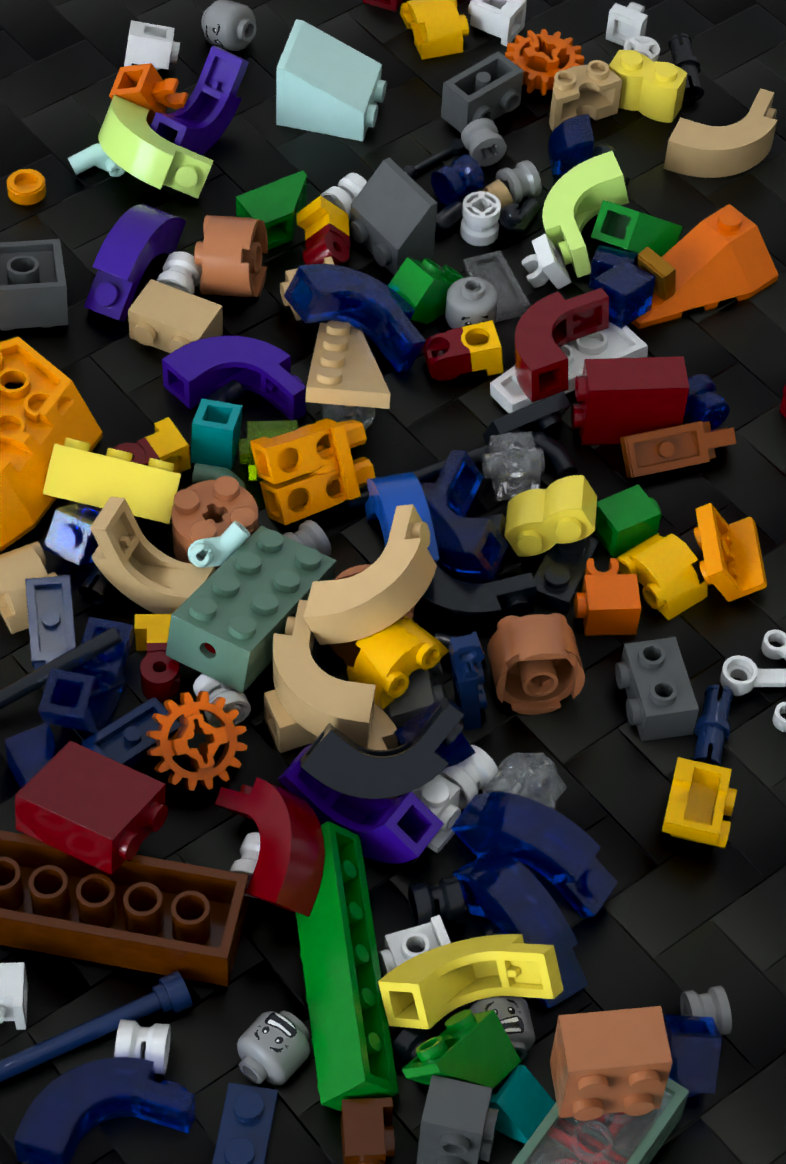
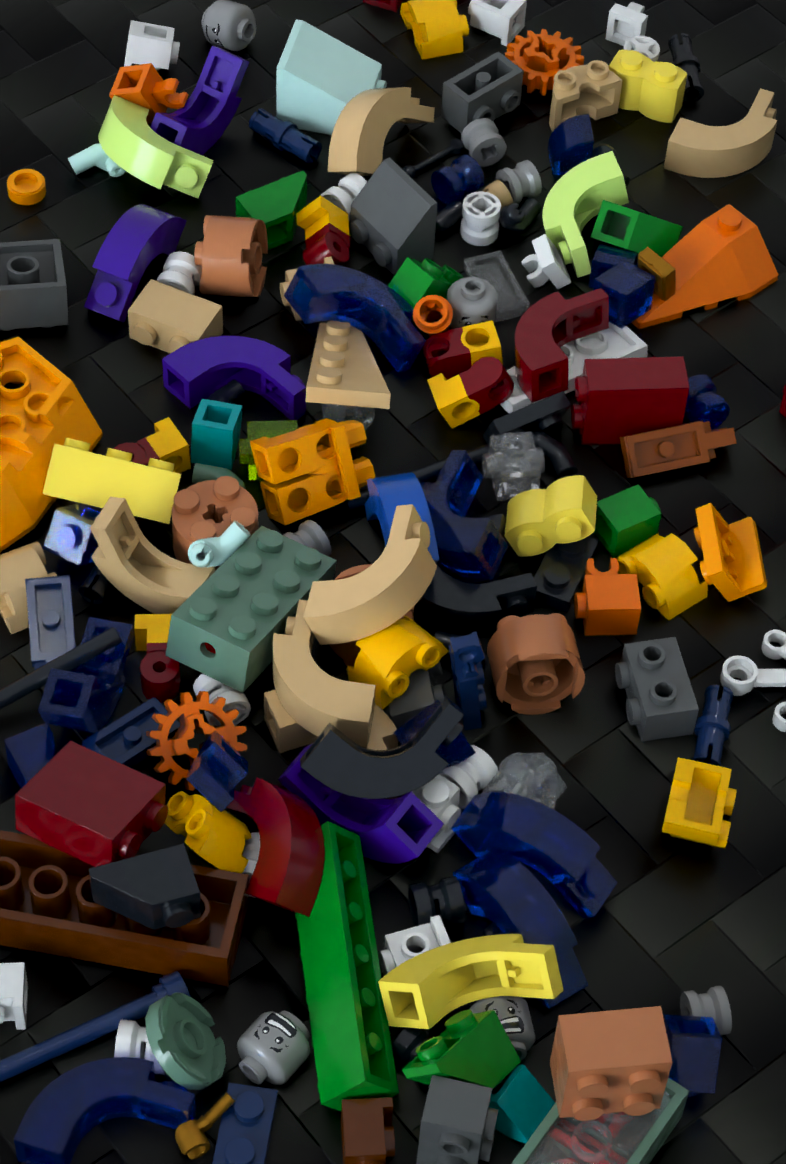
none -> black slope [88,844,201,930]
none -> sand green tile [145,992,226,1090]
none -> yellow cylinder [164,791,251,873]
none -> pearl gold hand [175,1092,235,1160]
none -> clear blue slope [187,731,248,812]
none -> dark blue pin [249,108,322,164]
none -> tan arch [328,87,435,176]
none -> orange cone [413,295,453,337]
none -> leg [427,357,514,429]

